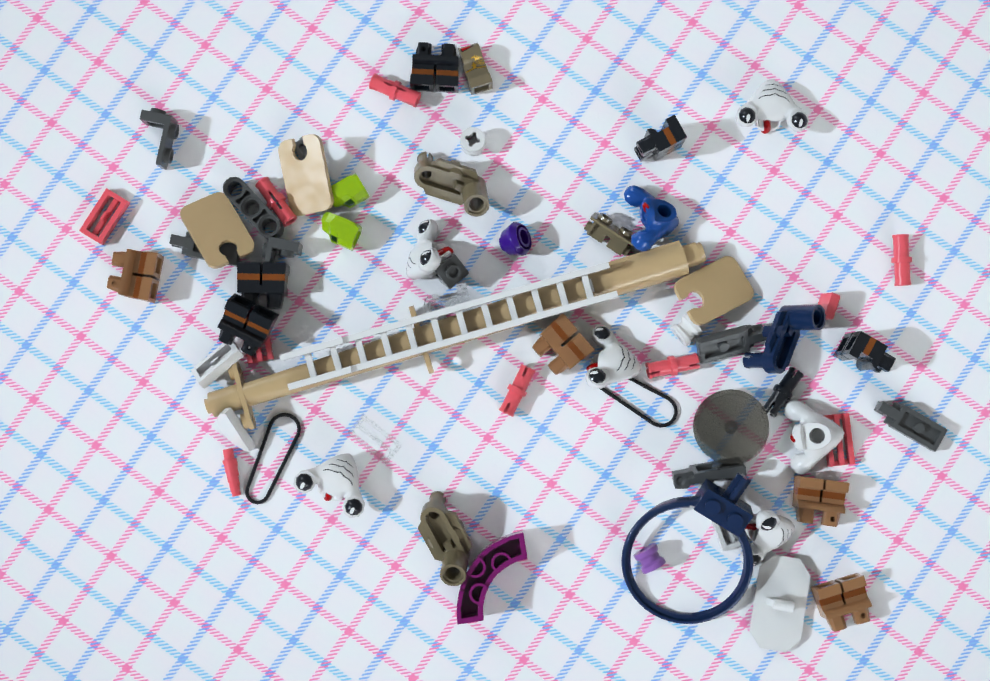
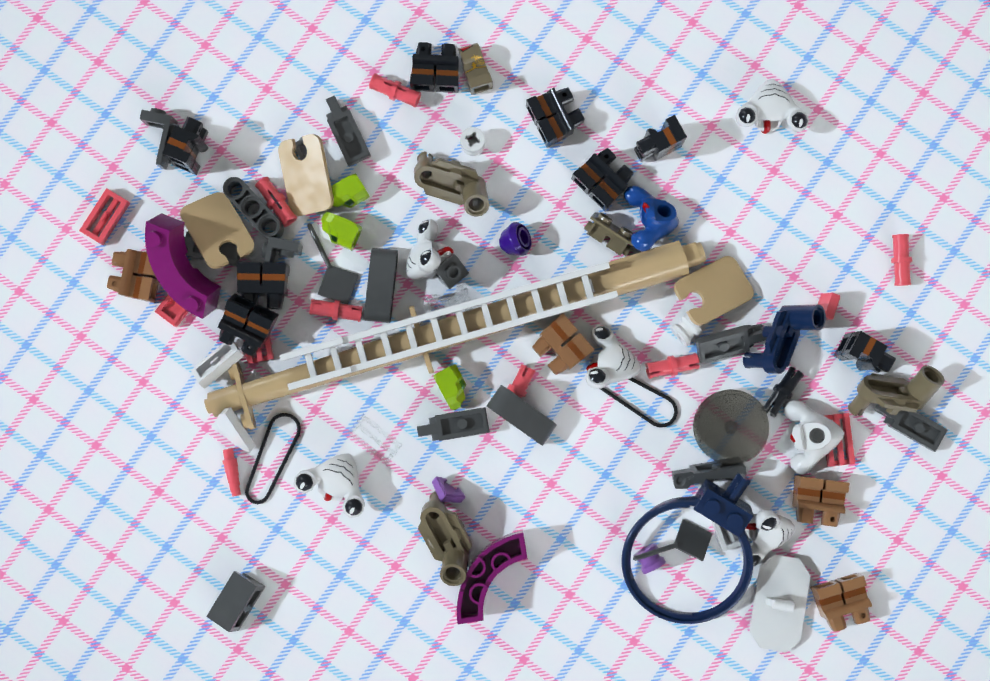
none -> magenta brick [145,213,221,319]
none -> coral tile [154,295,188,328]
none -> black hips [162,116,209,175]
none -> dark grey hinge [206,571,266,632]
none -> dark grey piece [307,223,359,304]
none -> coral pin [309,298,363,322]
none -> dark grey hinge [325,95,371,167]
none -> dark grey beam [364,248,398,323]
none -> dark grey hinge [417,407,490,441]
none -> medium lavender tile [432,476,465,503]
none -> lime rock [433,364,467,410]
none -> dark grey beam [486,385,557,446]
none -> black hips [525,87,585,148]
none -> black hips [571,148,634,212]
none -> dark grey piece [633,519,713,562]
none -> dark tan piece [848,365,945,416]

